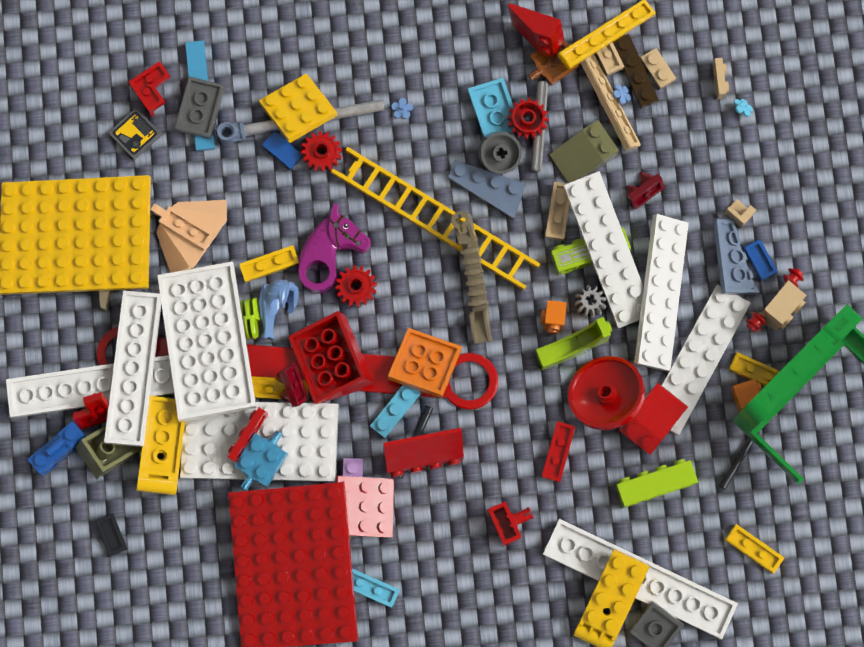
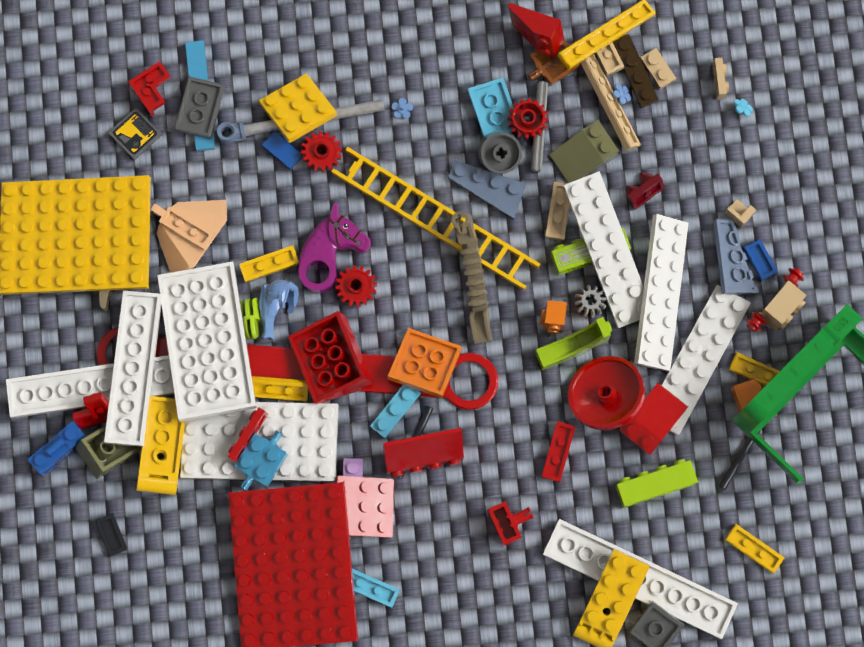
dark red tile [275,363,309,407] -> none

